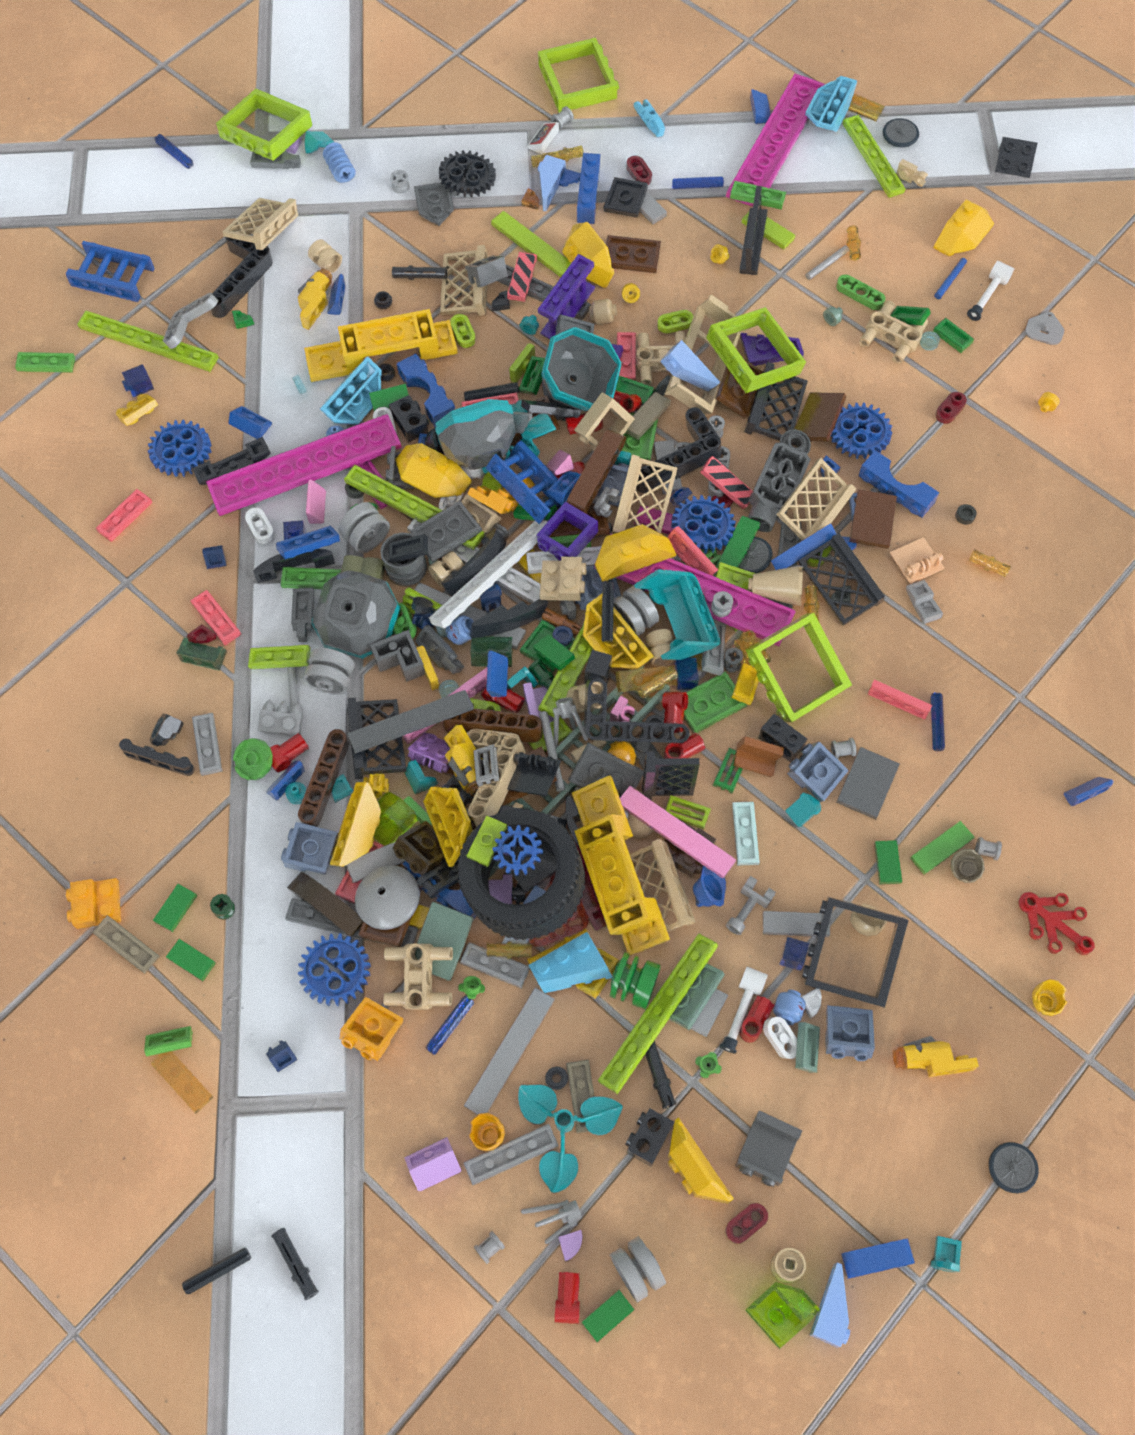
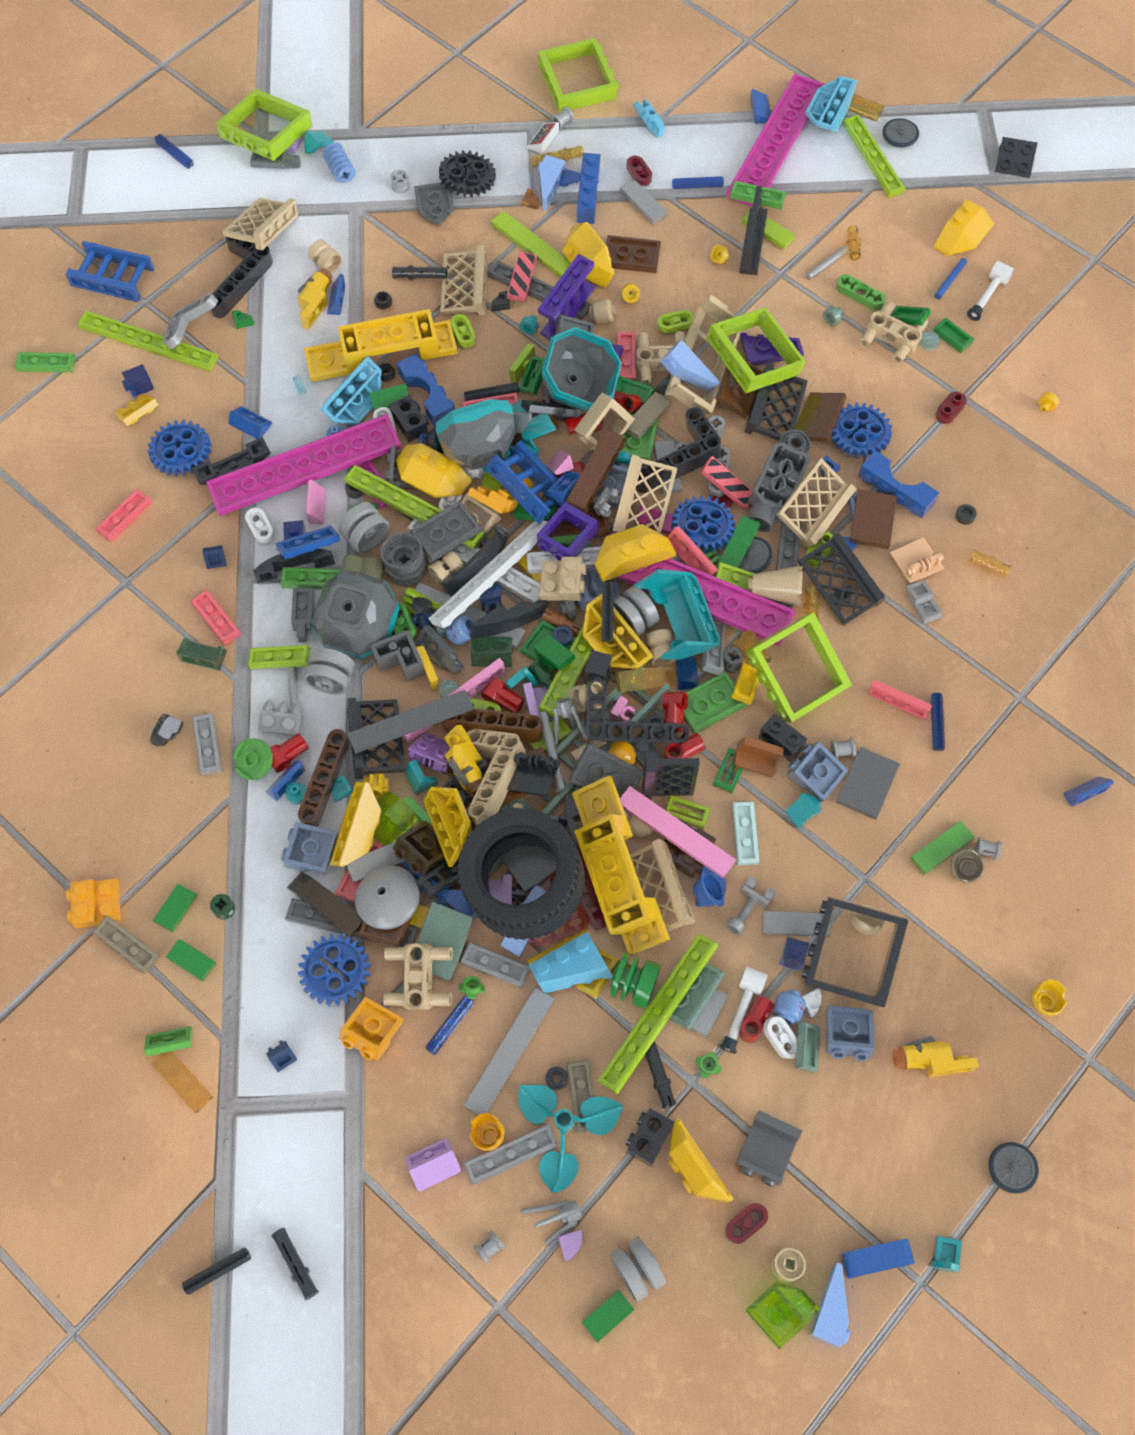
black plate [119,738,195,776] -> none
dark red tile [187,624,217,644] -> none
black tile [389,534,428,563] -> none
hinge [465,255,508,287] -> none
lime plate [467,815,508,867] -> none
light grey tile [474,744,499,786] -> none
blue slope [486,651,508,697] -> none
clear yellow pin [487,941,532,959] -> none
blue gear [493,825,543,876] -> none
red piece [554,1272,580,1324] -> none
black tile [603,177,648,217] -> none
clear yellow pin [637,666,678,699] -> none
clear blue tile [669,487,692,506] -> none
light grey wheel [711,591,733,617] -> none
blue sticker [771,523,837,570] -> none
green tile [874,840,902,885] -> none
tan plate [896,159,928,187] -> none
red plant [1018,892,1095,955] -> none
light grey piece [1025,312,1064,345] -> none

